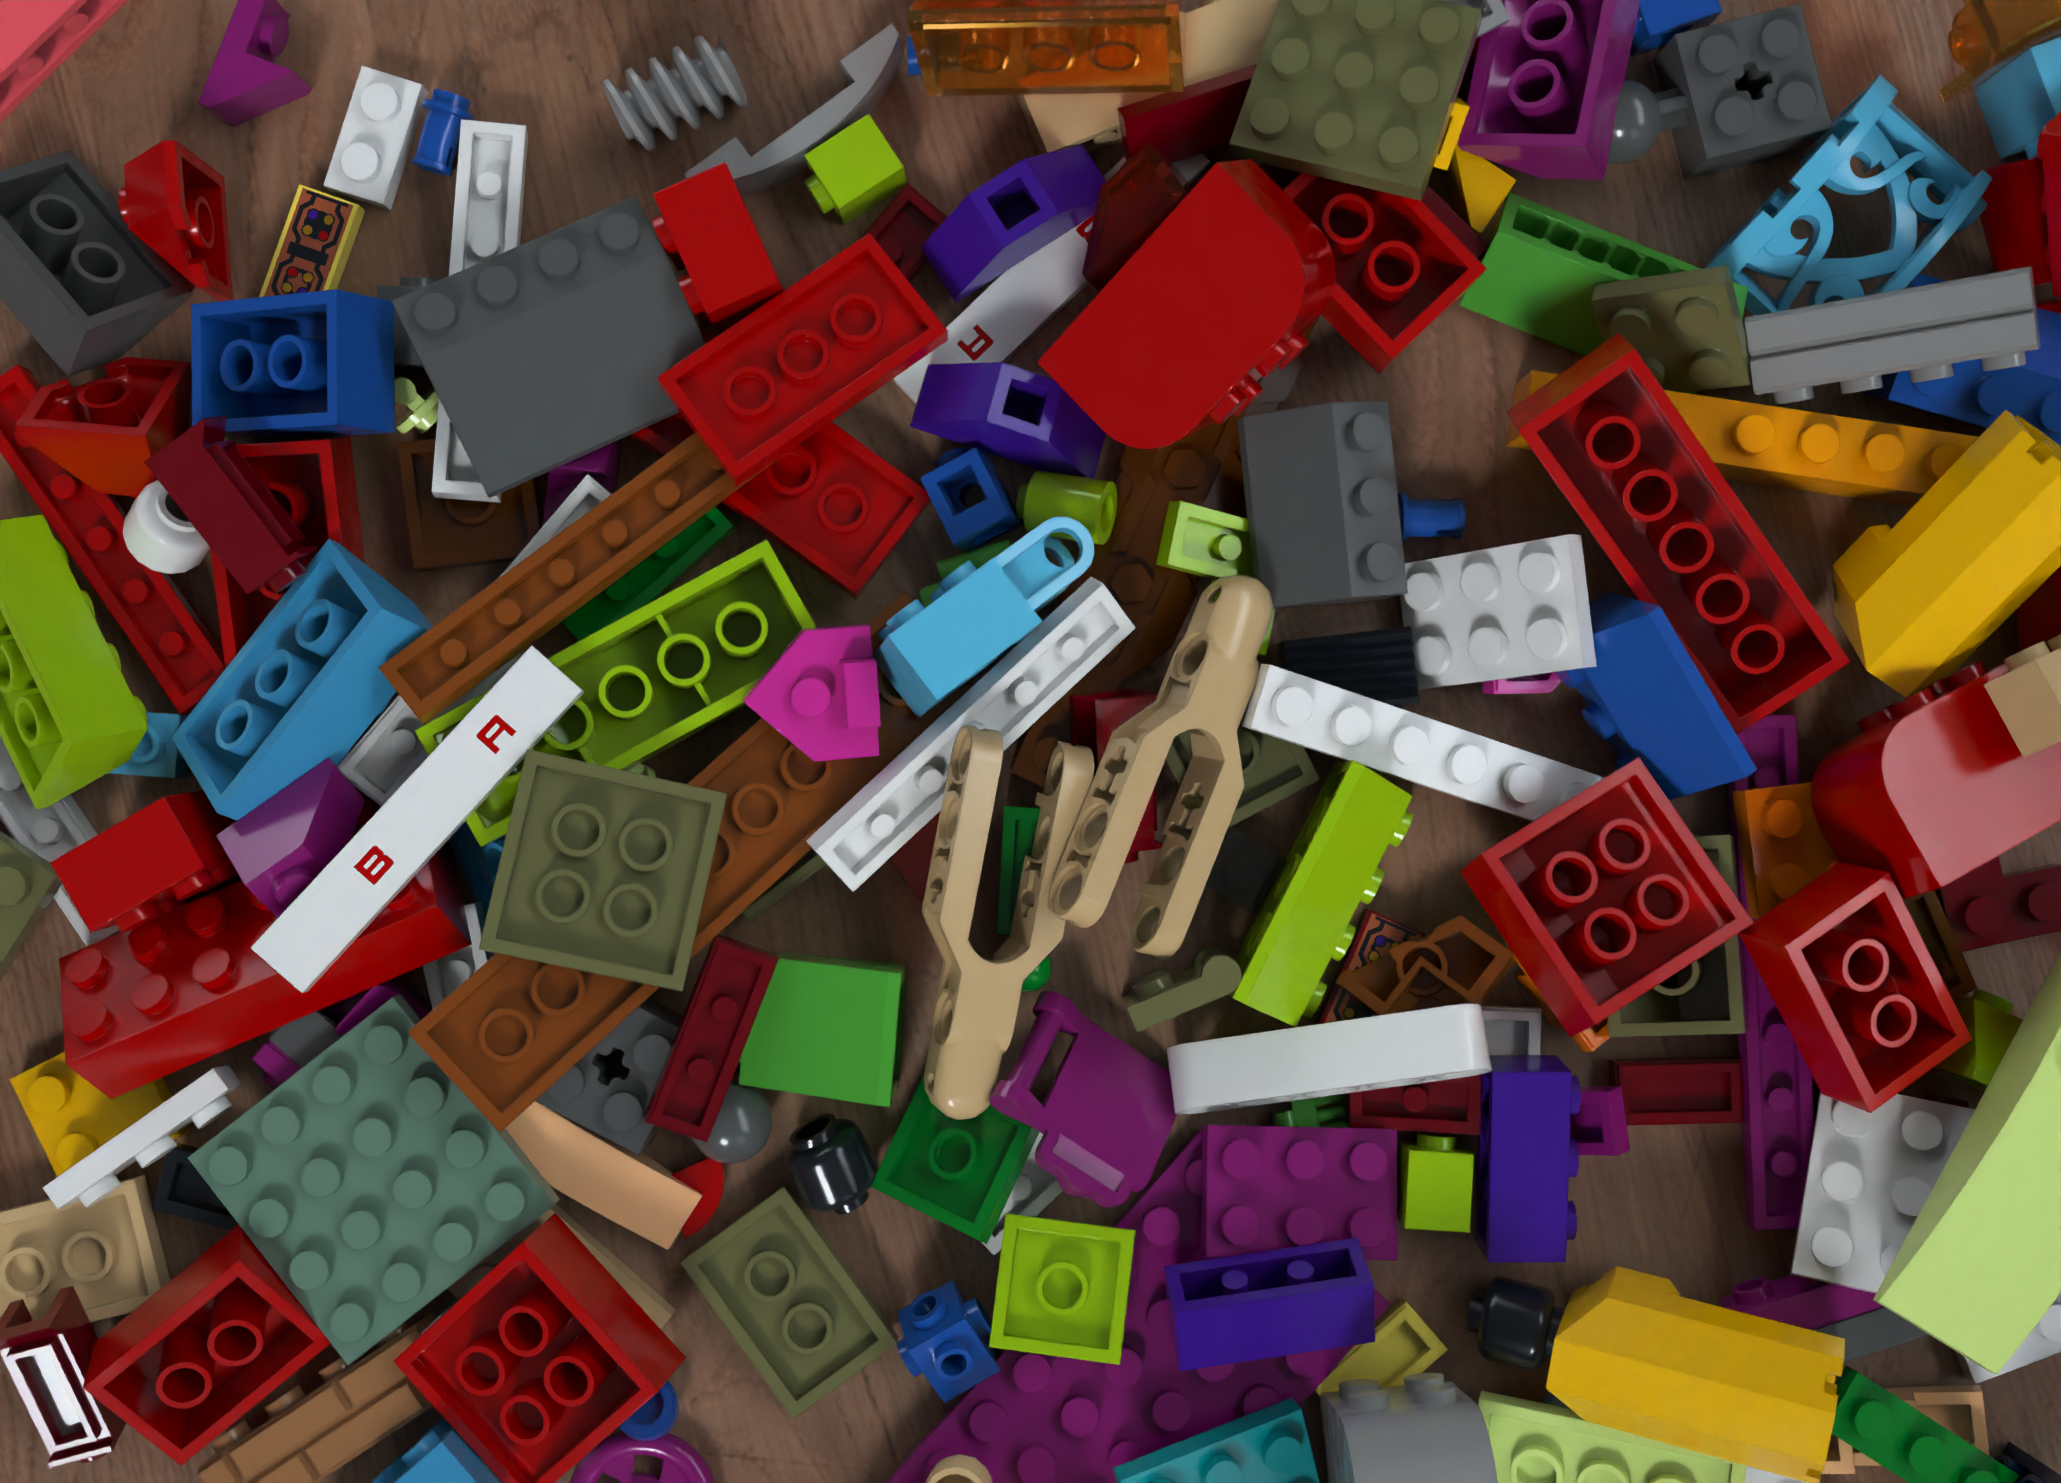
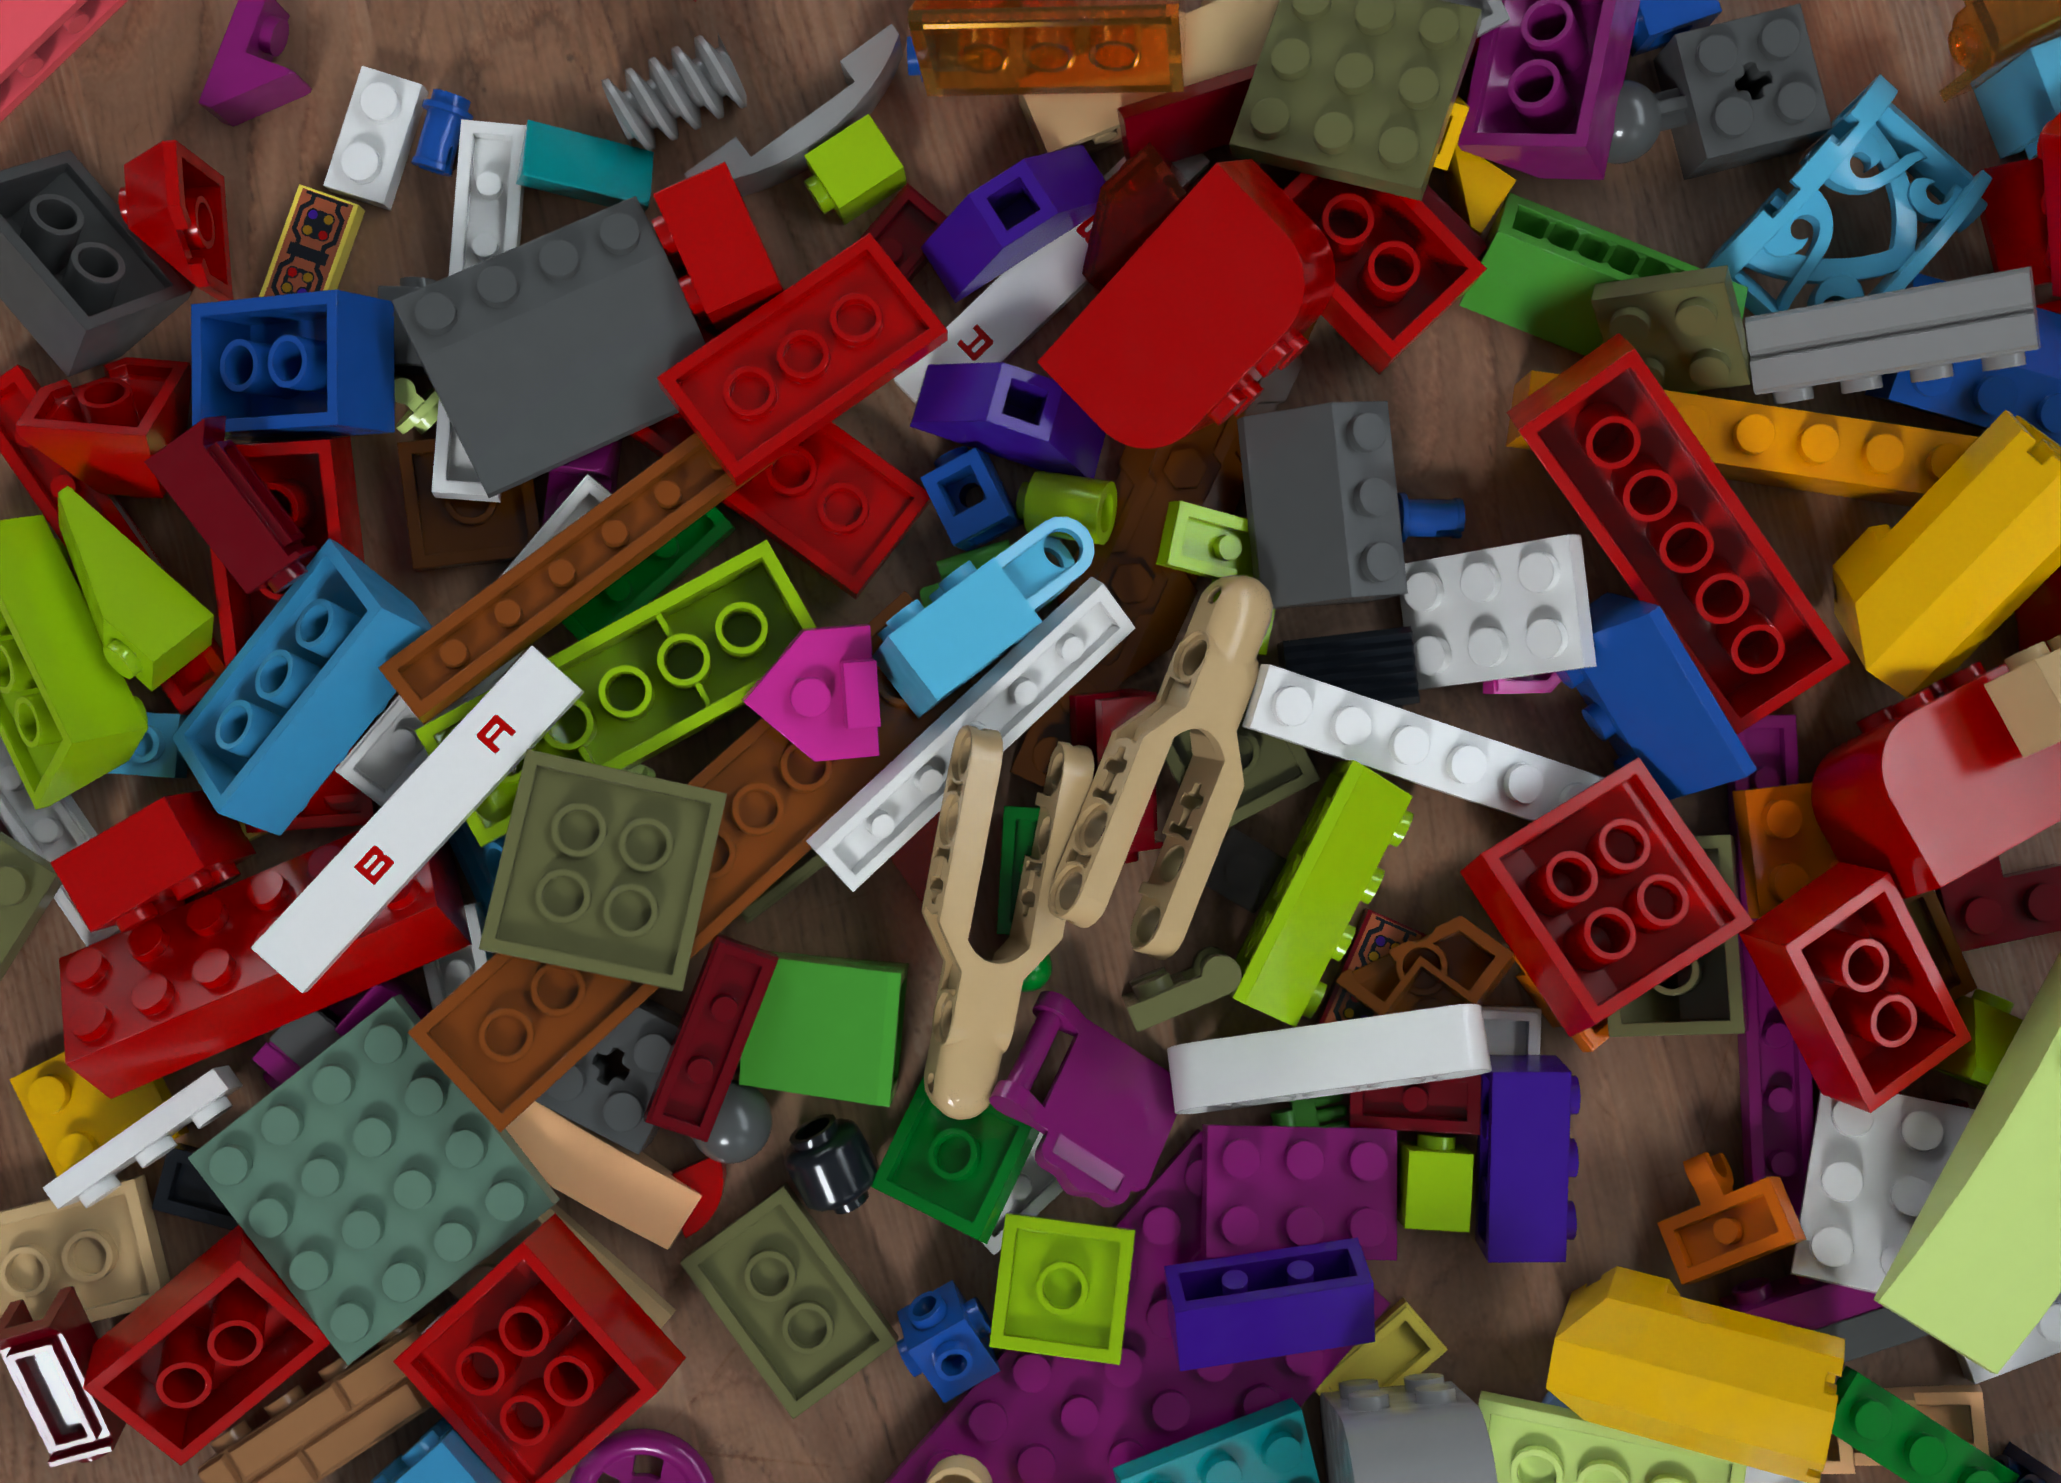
white head [123,480,210,574] -> none
magenta slope [216,757,365,918] -> none
blue tile [619,1381,680,1441] -> none
black head [1466,1277,1565,1370] -> none
magenta plate [1570,1086,1630,1156] -> none
dark red tile [1609,1056,1744,1126] -> none
none -> lime slope [58,486,214,691]
none -> teal slope [516,120,654,212]
none -> orange plate [1657,1152,1806,1285]

